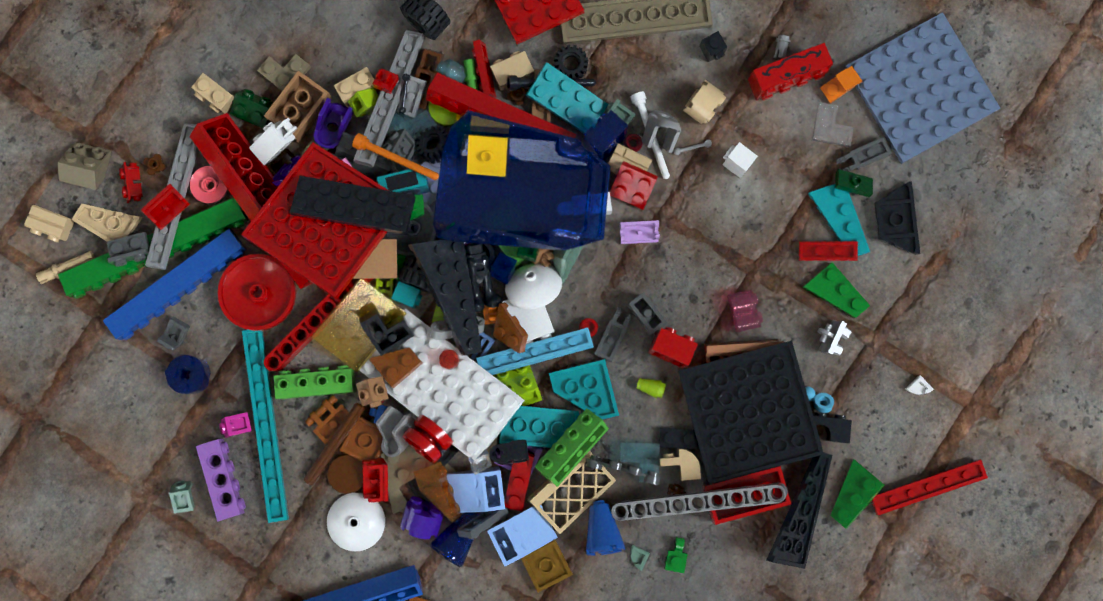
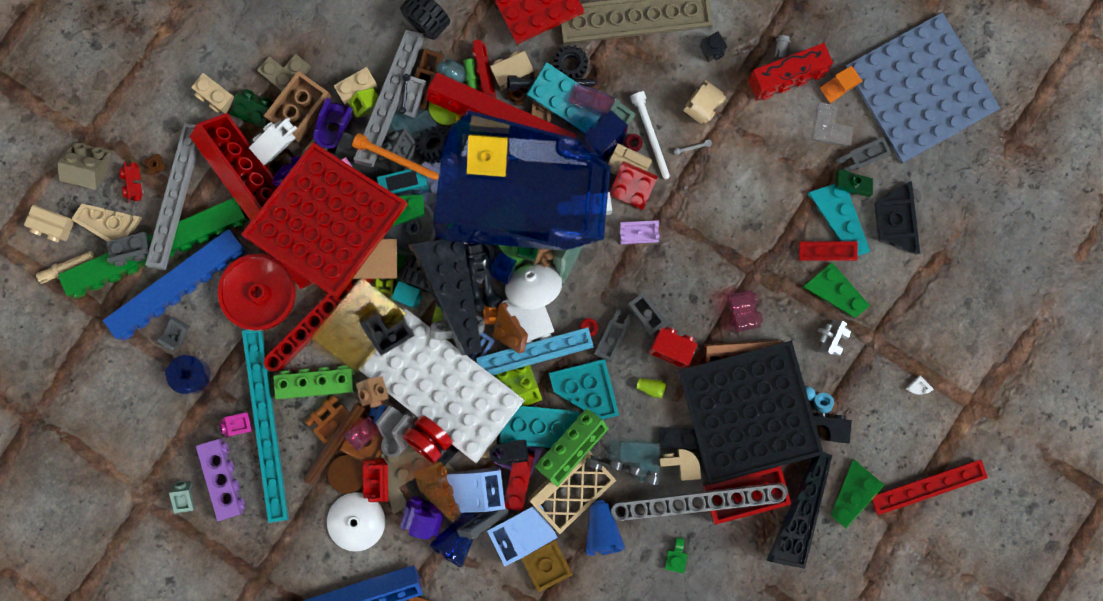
red hinge [141,184,190,230] -> none
coral dish [190,166,228,203] -> none
black plate [290,176,416,235] -> none
dark orange wing [369,347,423,388] -> none
red tile [372,68,399,94] -> none
clear red tile [439,349,460,370] -> none
clear tile [468,449,492,475] -> none
sand green tile [630,544,650,571] -> none
light grey piece [642,110,681,153] -> none
reddish brown plate [667,483,686,501] -> none
white brick [723,142,758,179] -> none
none -> clear pink slope [344,416,380,451]
none -> clear pink slope [568,84,615,117]

